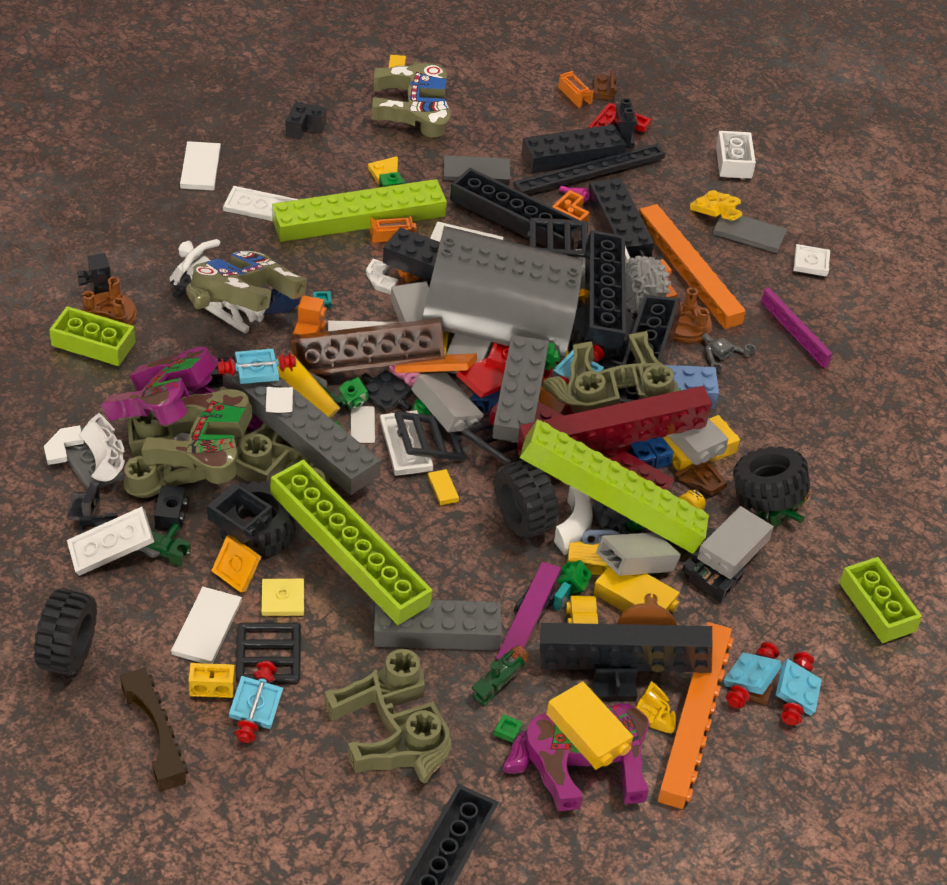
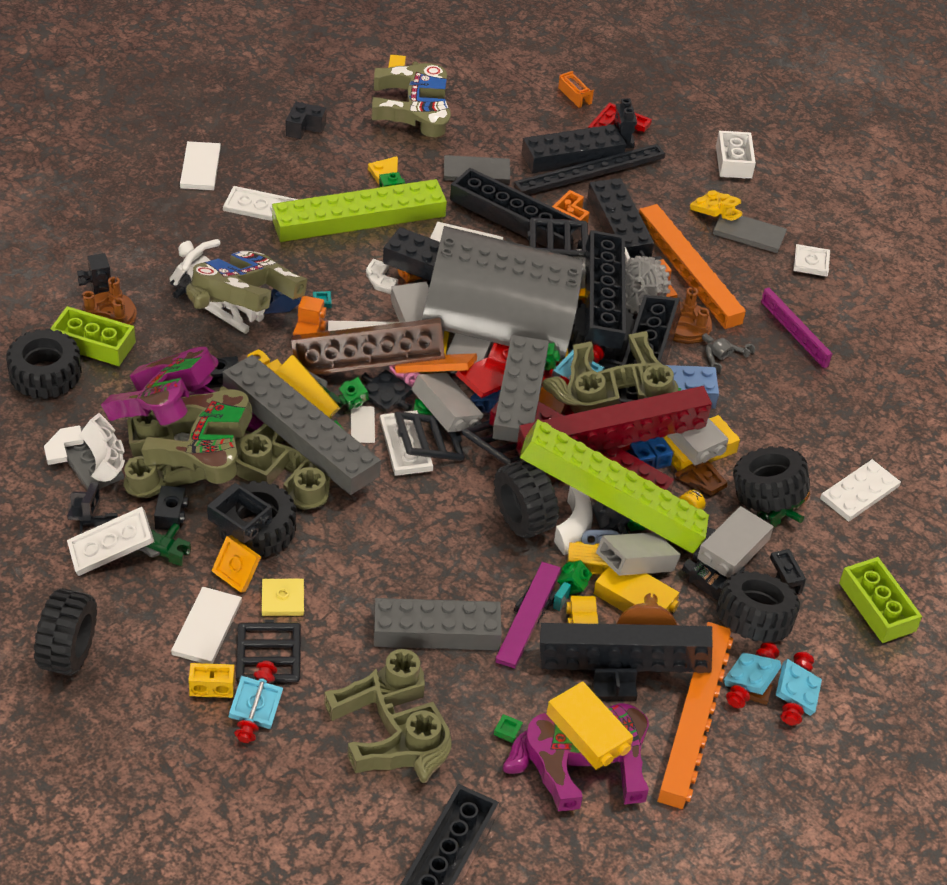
dark brown arch [120,668,188,792] -> none
medium azure plate [218,349,296,384] -> none
white sticker [266,387,293,413] -> none
lime brick [270,460,433,625] -> none
orange window [370,216,416,243] -> none
yellow tile [428,469,459,506] -> none
dark green piece [471,645,529,706] -> none
dark pink cone [559,186,589,204] -> none
reddish brown bracket [594,69,617,100] -> none
yellow brick [635,681,676,734] -> none
none -> black tyre [6,329,82,399]
none -> black tyre [716,571,800,643]
none -> black panel [770,549,806,594]
none -> white plate [820,459,901,522]

